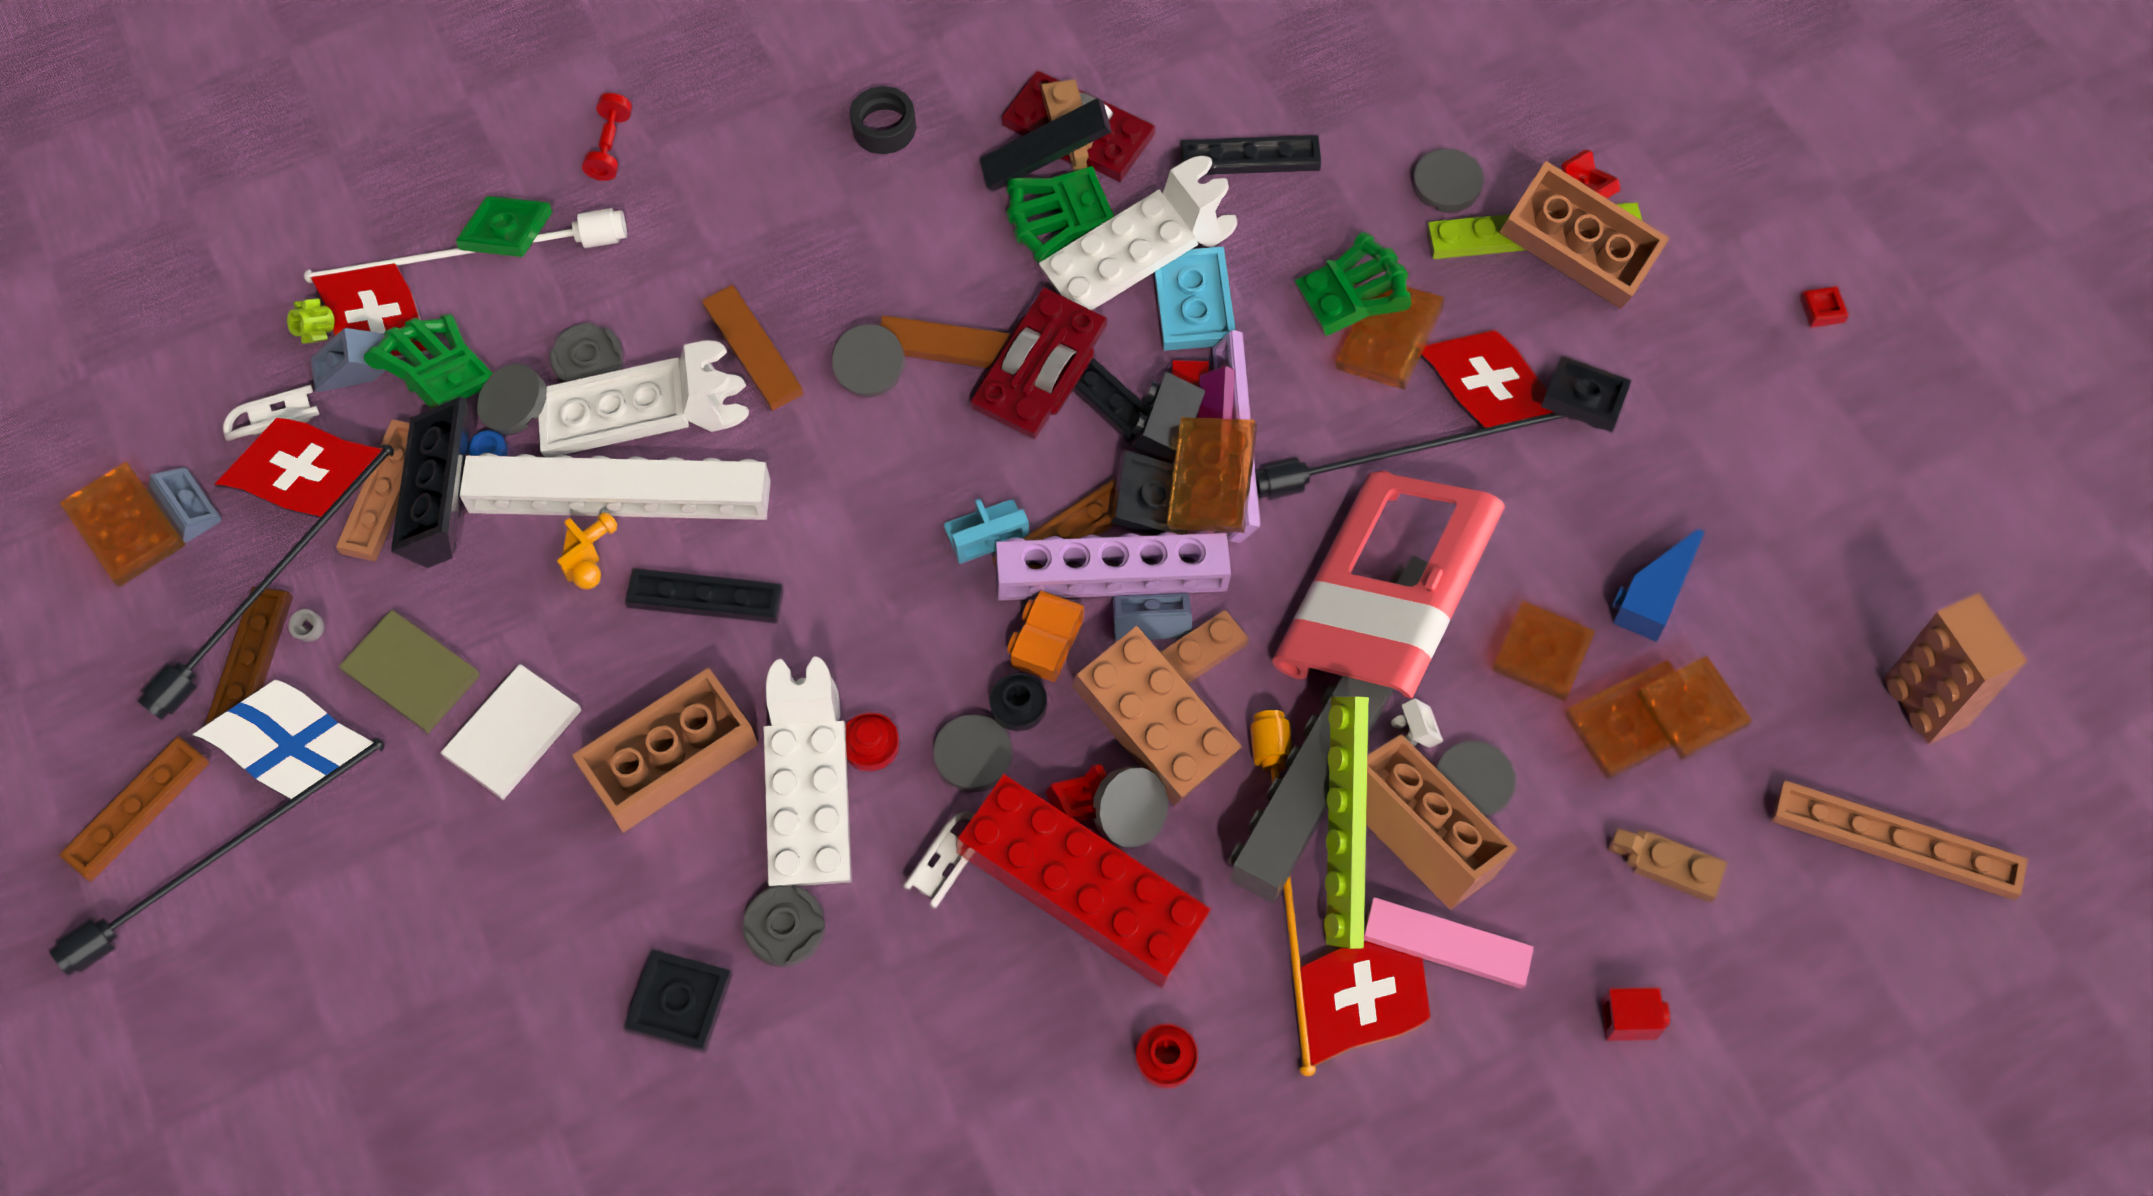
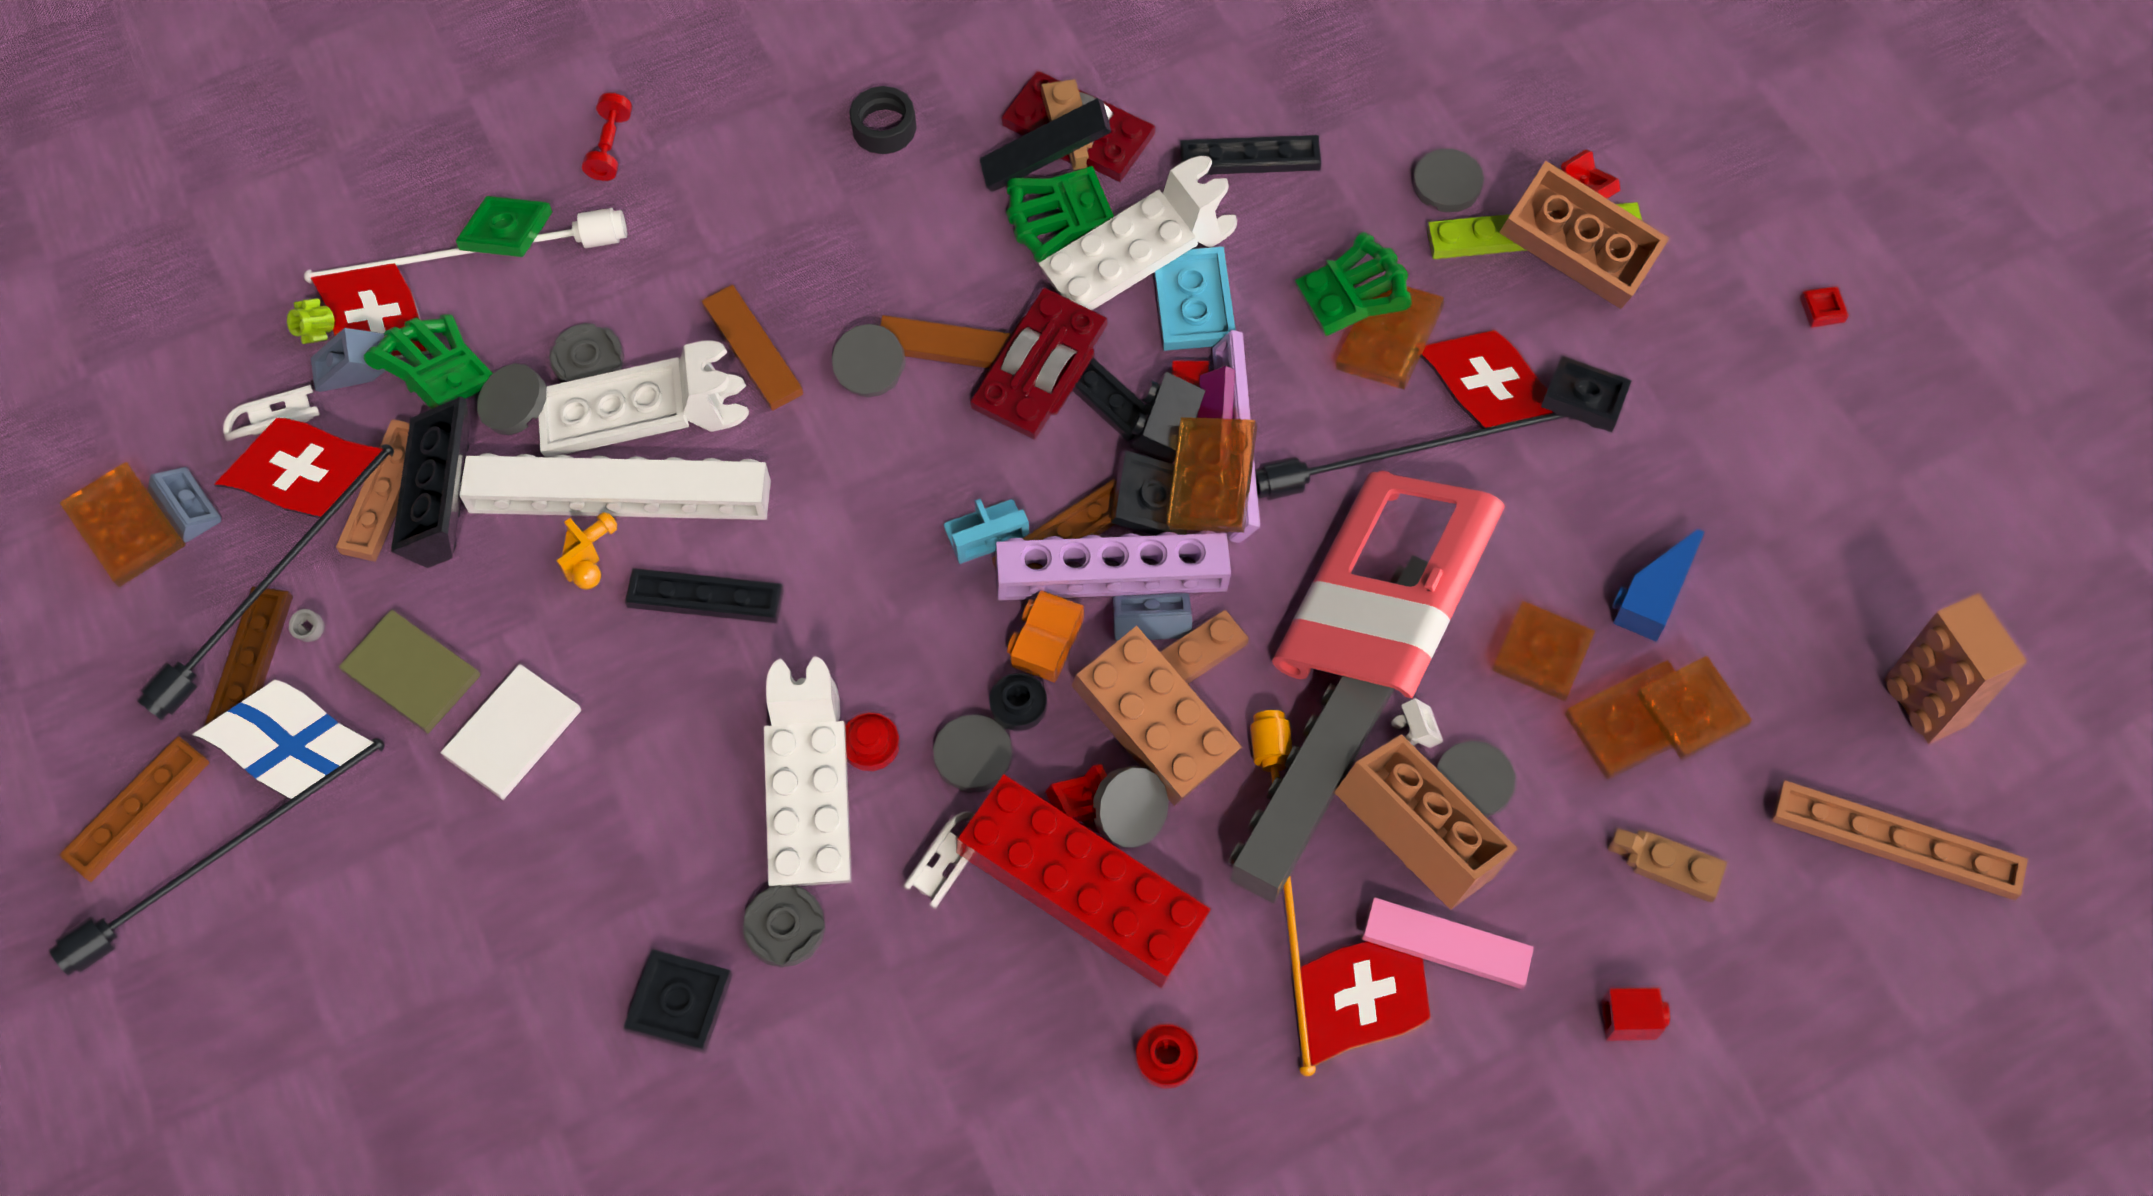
blue tile [468,430,508,456] -> none
nougat brick [572,667,758,833] -> none
lime plate [1324,697,1369,949] -> none

